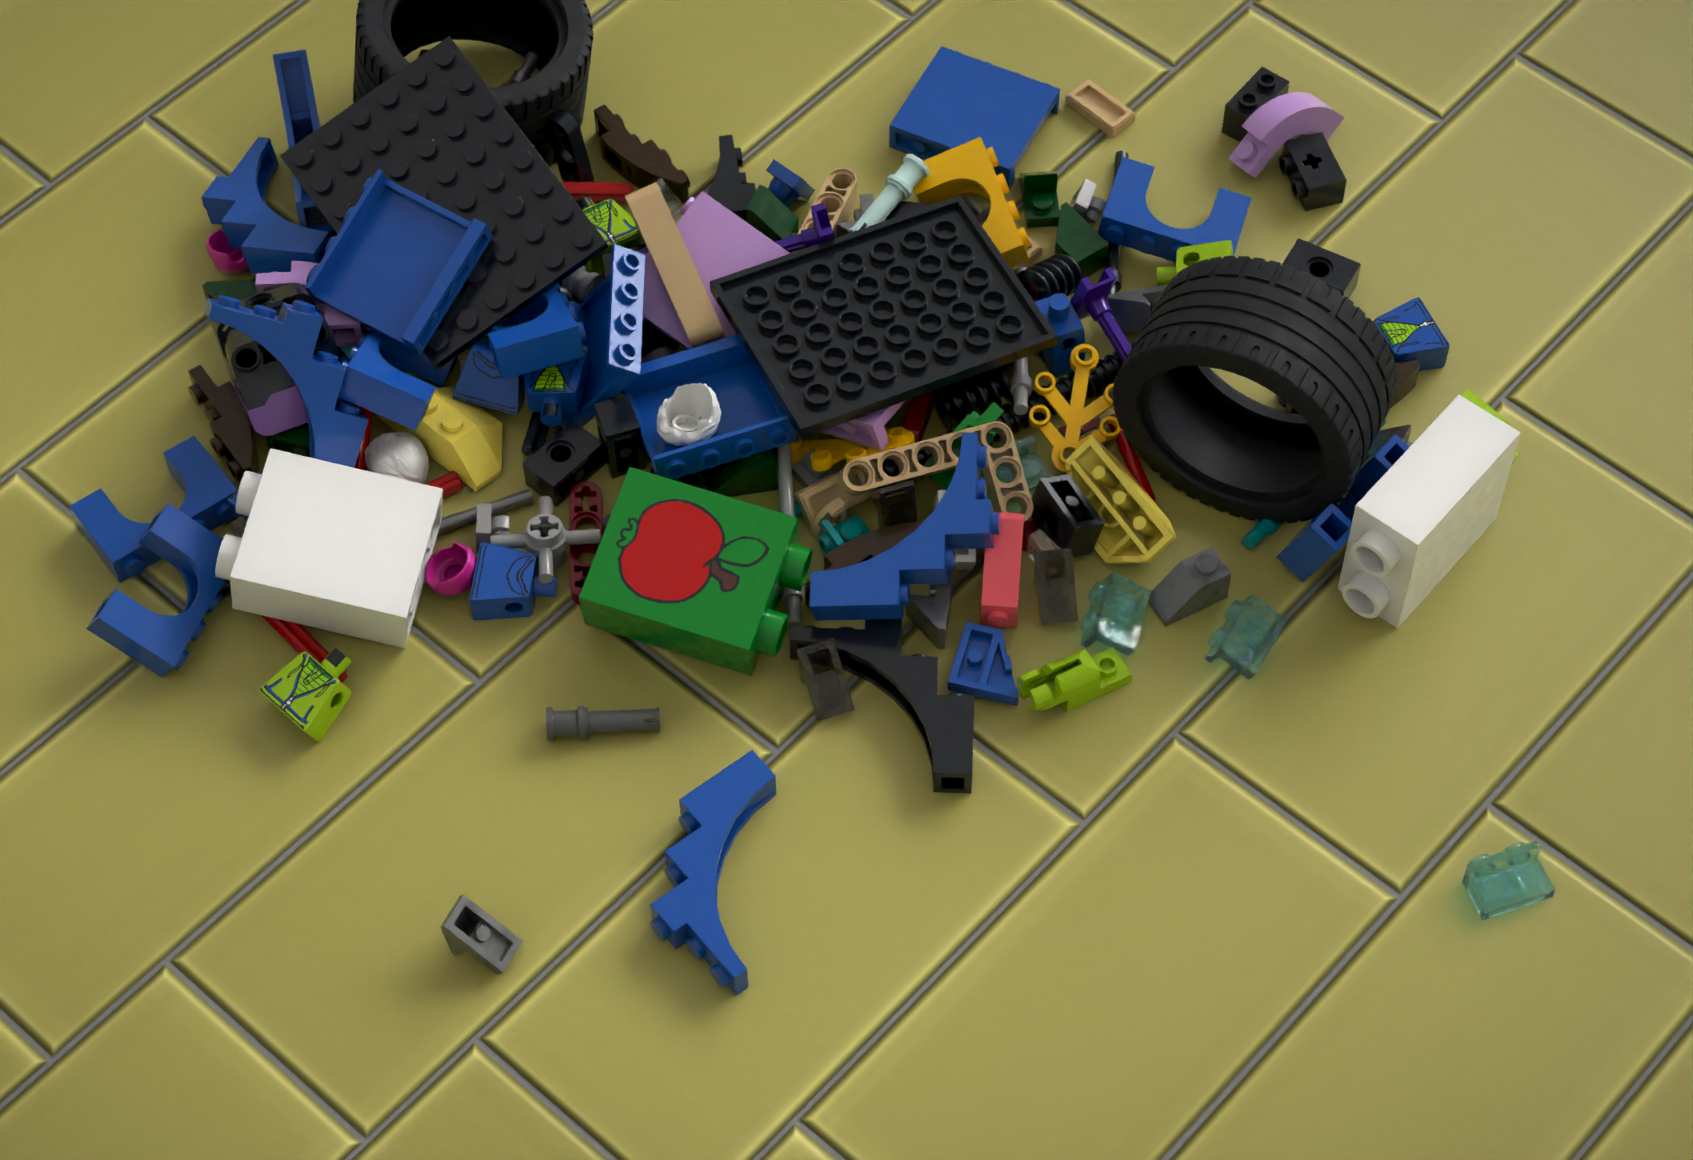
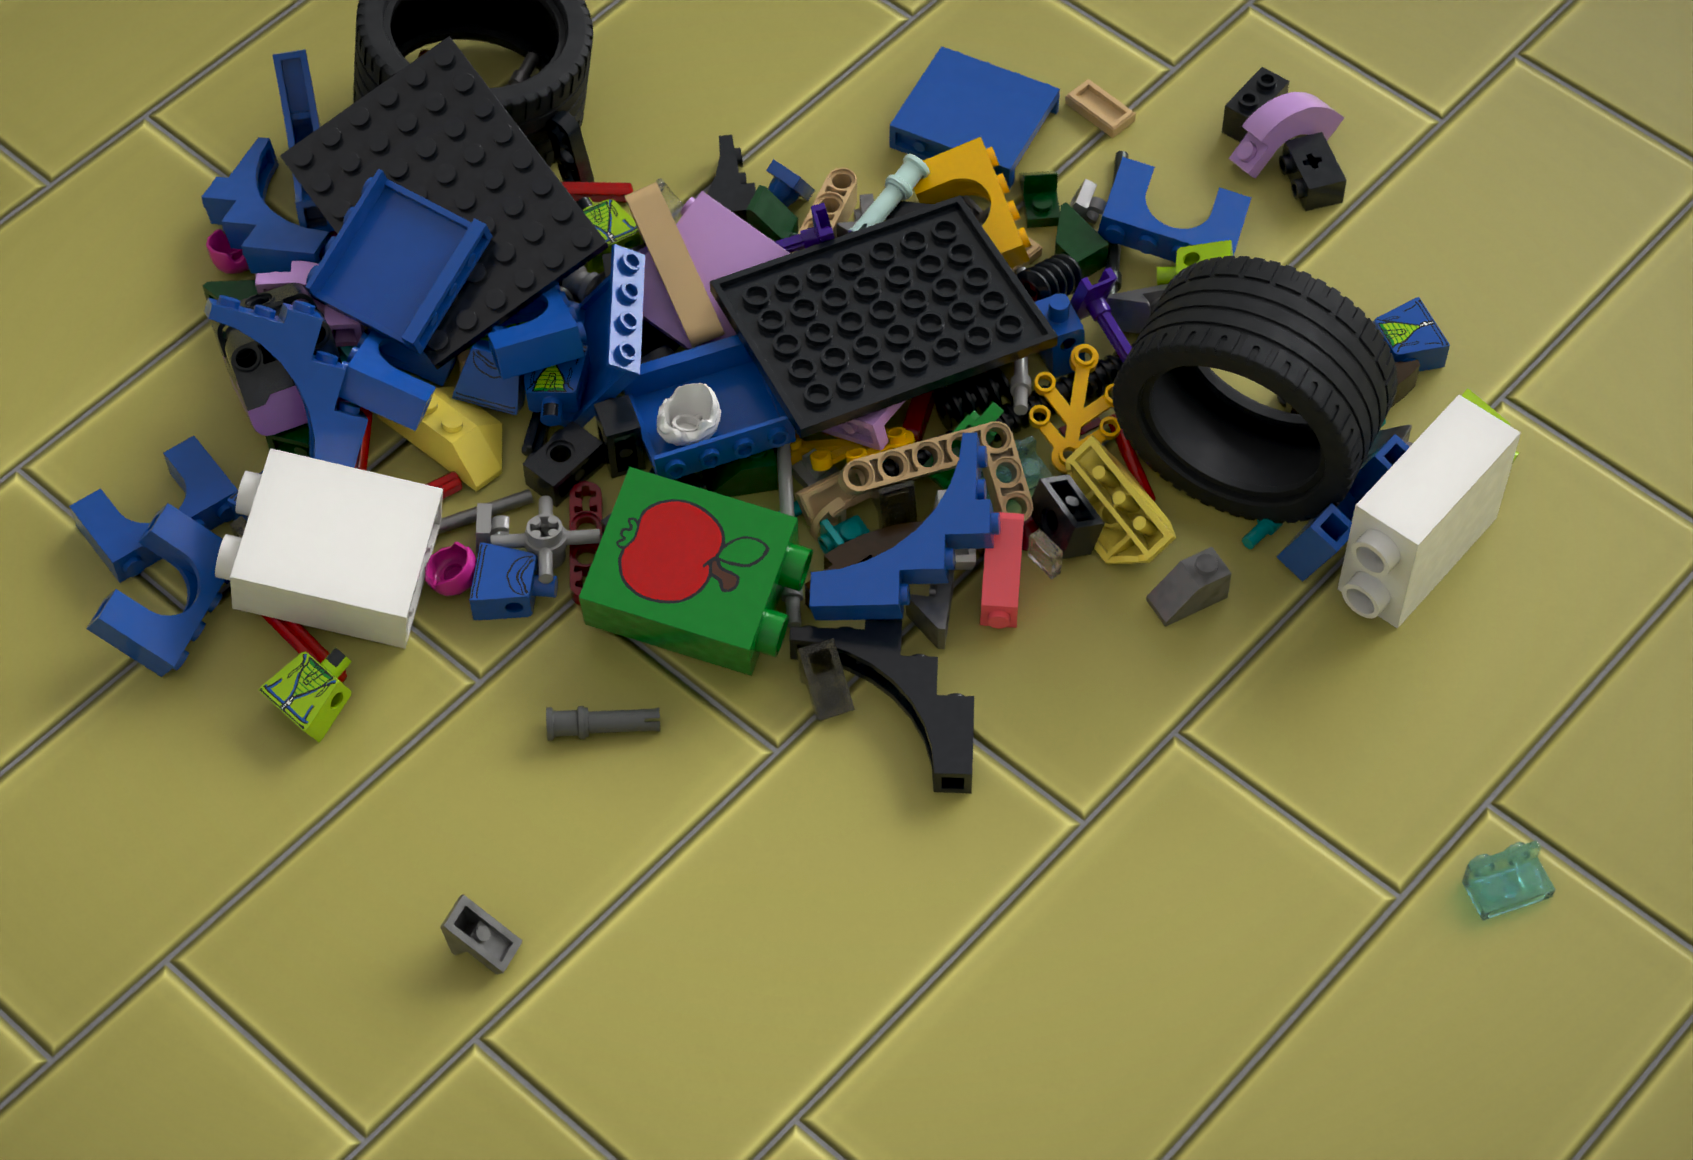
dark brown slope [188,365,258,481] -> none
white hair [365,432,429,484] -> none
dark brown slope [594,104,690,206] -> none
blue arch [650,750,777,996] -> none
blue wing [947,622,1019,706] -> none
lime plate [1017,647,1132,712] -> none
clear smoke slope [1033,548,1078,625] -> none
clear light blue bracket [1080,572,1151,656] -> none
clear light blue bracket [1204,594,1287,679] -> none
black brick [1282,238,1361,298] -> none

